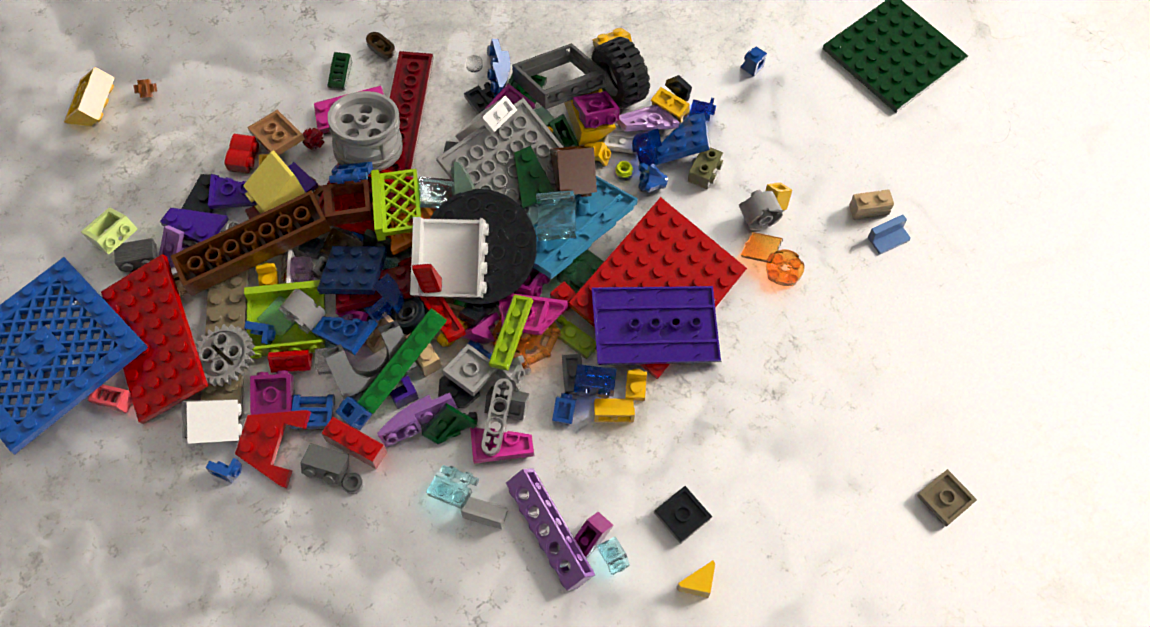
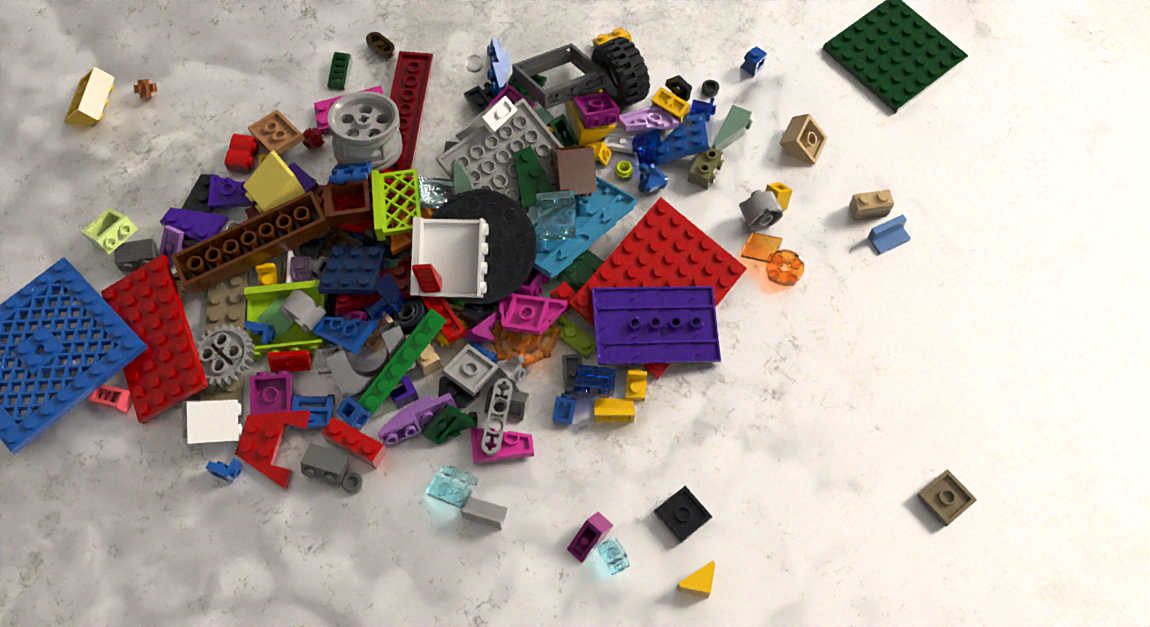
lime tile [488,295,533,371] -> none
medium lavender brick [506,468,595,591] -> none
none -> black axle [324,294,336,317]
none -> pearl dark grey tile [701,80,719,97]
none -> sand green slope [712,105,753,151]
none -> tan slope [779,114,828,164]

